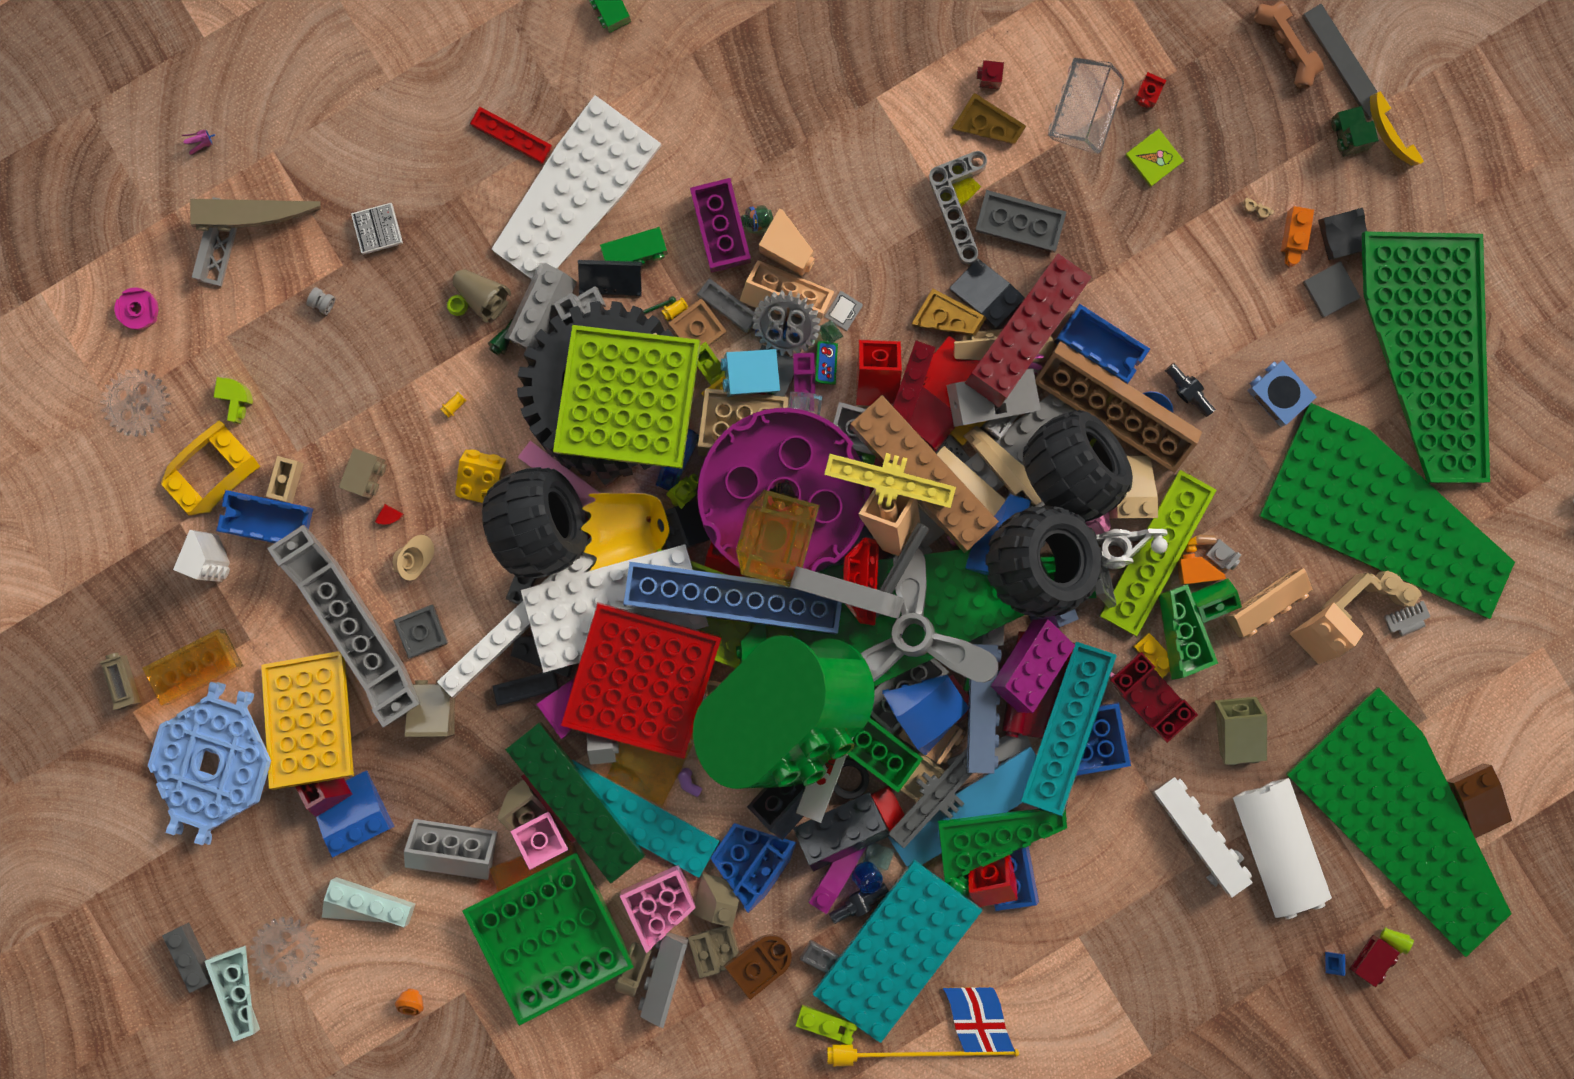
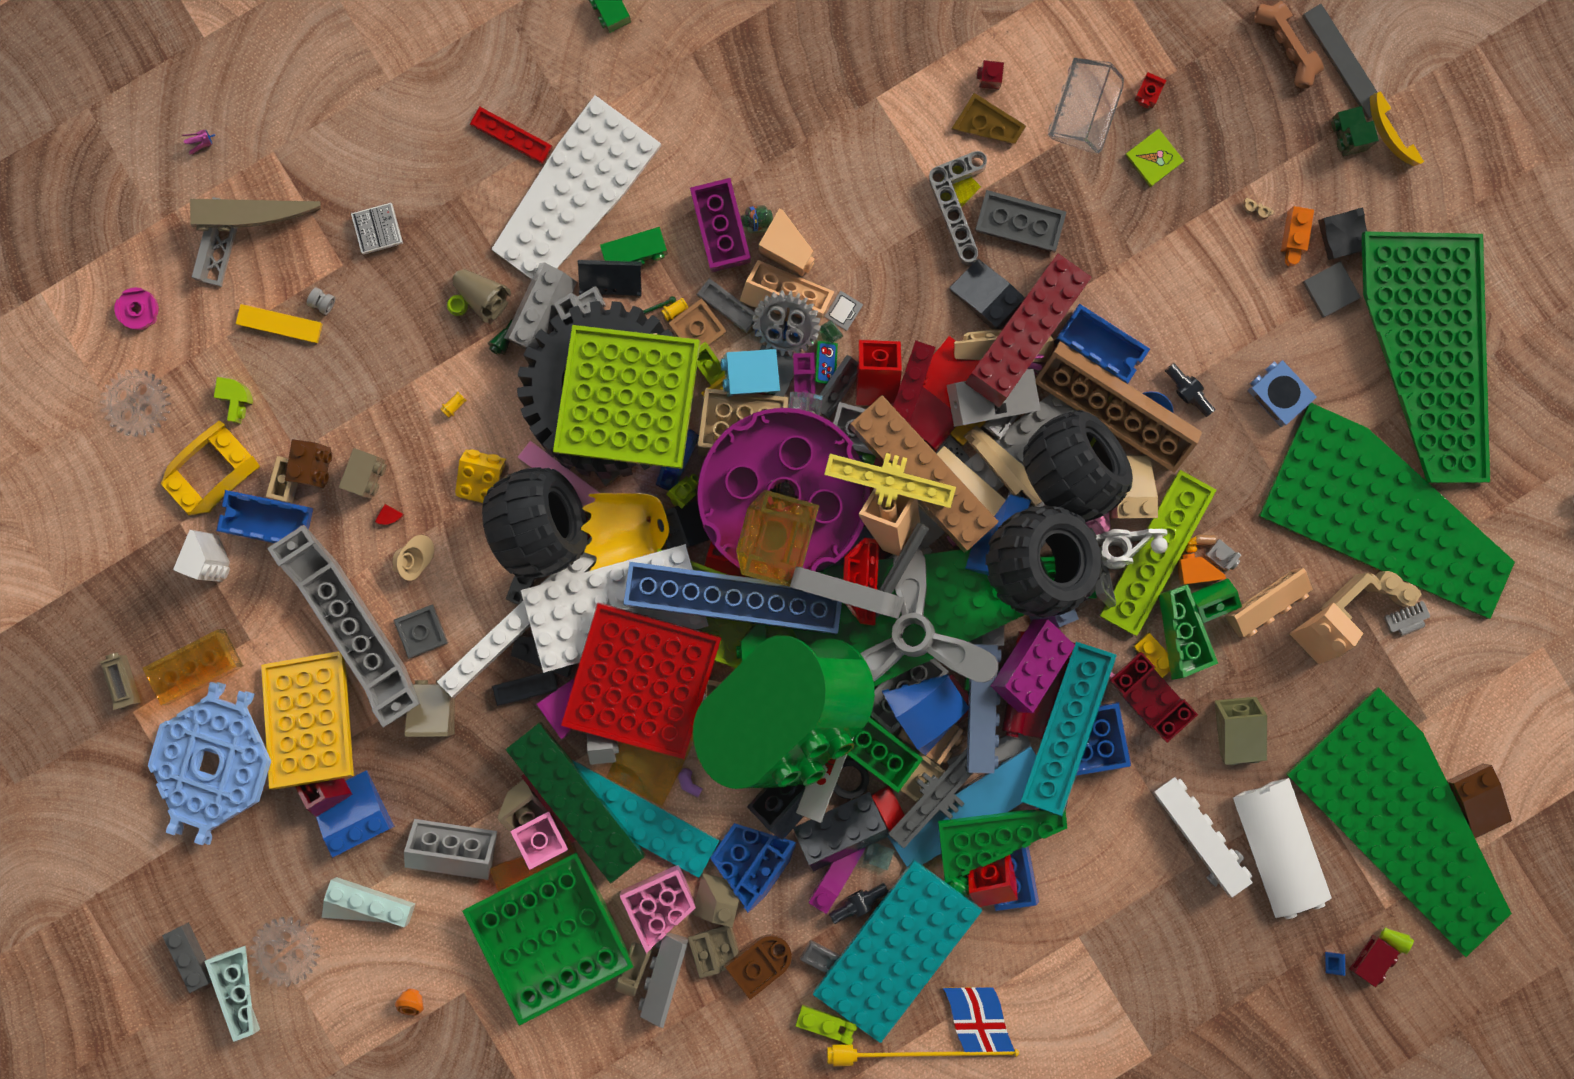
clear blue head [852,862,883,893] -> none
pearl gold wing [912,288,986,336] -> none
none -> yellow tile [236,304,323,344]
none -> reddish brown bracket [285,439,333,488]
none -> dark grey plate [812,355,857,419]

